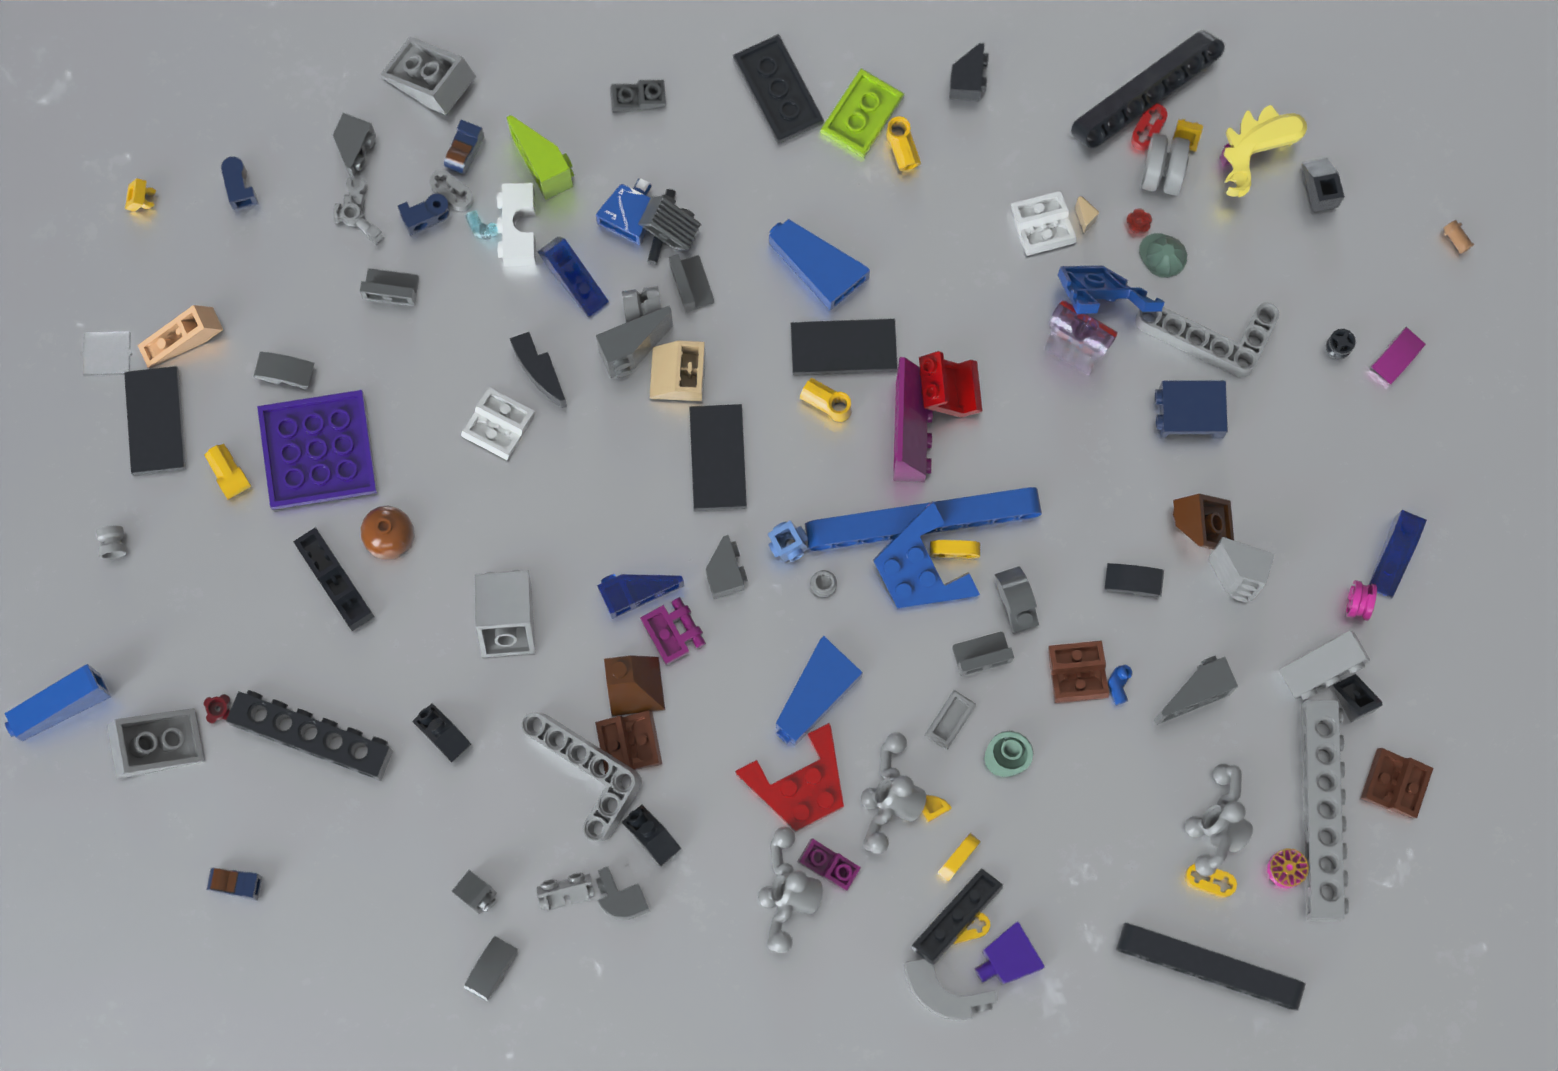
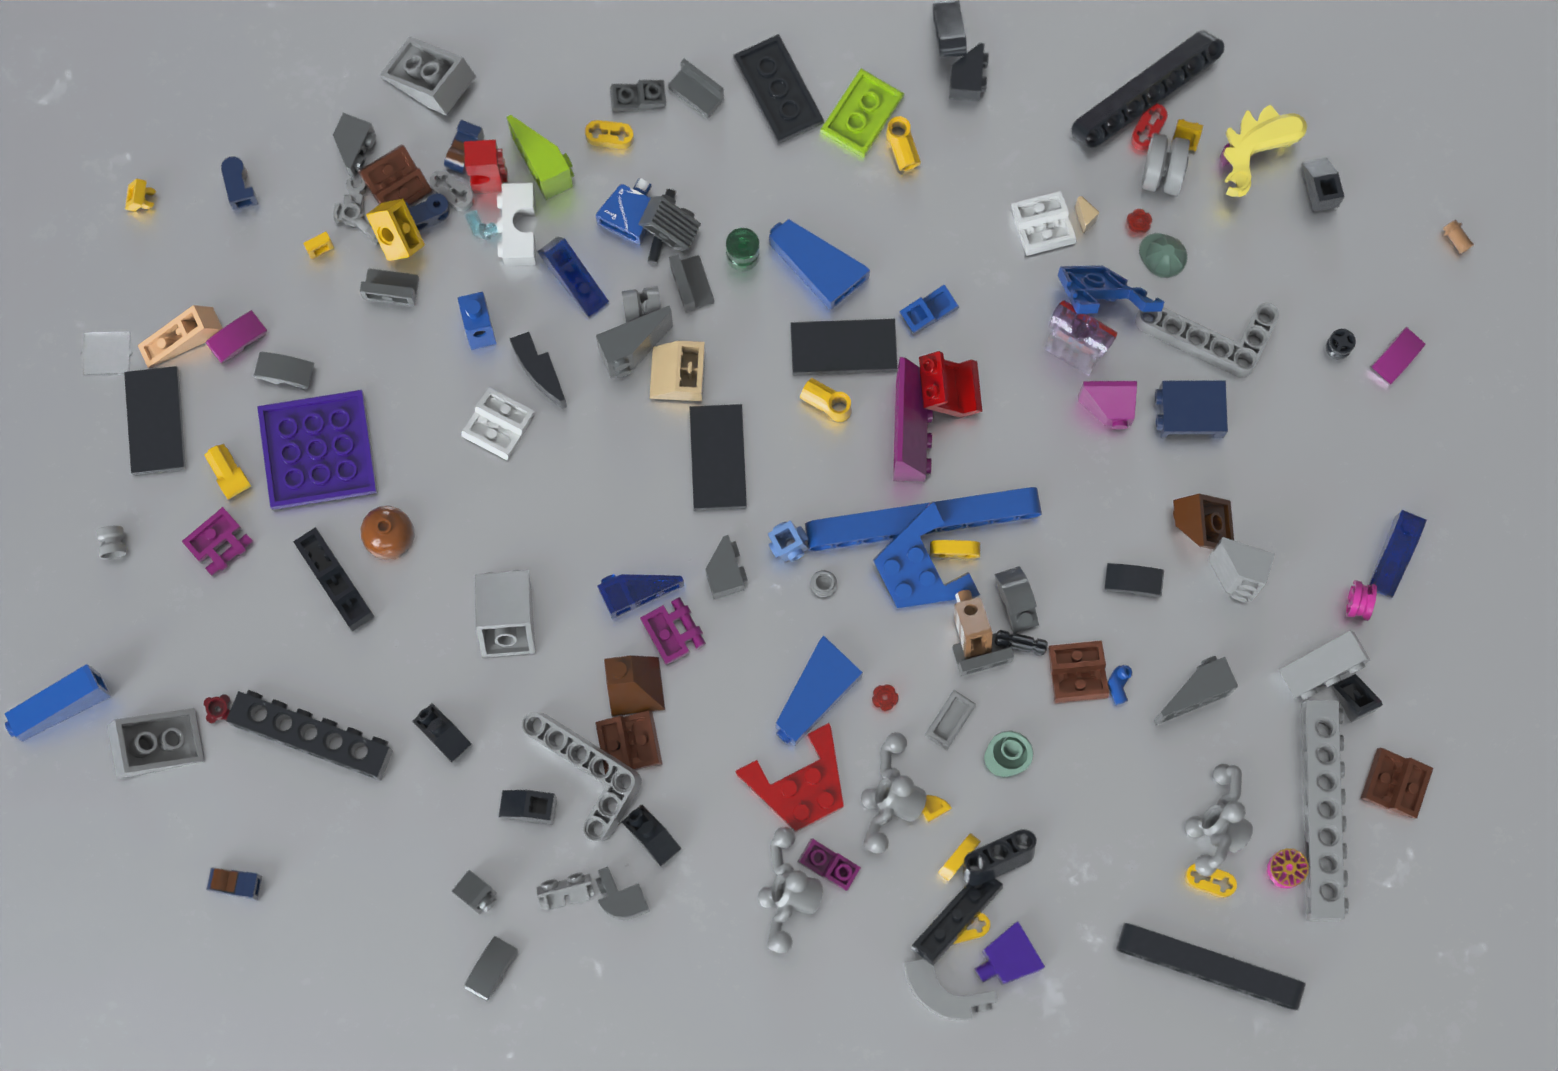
none -> magenta plate [182,507,253,576]
none -> magenta slope [206,310,267,363]
none -> yellow tile [303,231,334,259]
none -> copper slope [358,144,432,205]
none -> yellow brick [366,199,425,261]
none -> blue torso [458,292,497,350]
none -> red arch [464,139,508,194]
none -> black slope [498,790,557,825]
none -> yellow beam [585,120,634,149]
none -> dark grey panel [668,59,724,118]
none -> clear green wheel [726,228,760,271]
none -> clear red plate [872,684,899,711]
none -> blue slope [899,284,959,333]
none -> black beam [933,0,967,58]
none -> medium nougat torso [954,590,992,659]
none -> black beam [962,829,1037,886]
none -> black axle [995,630,1048,655]
none -> magenta slope [1078,381,1137,430]

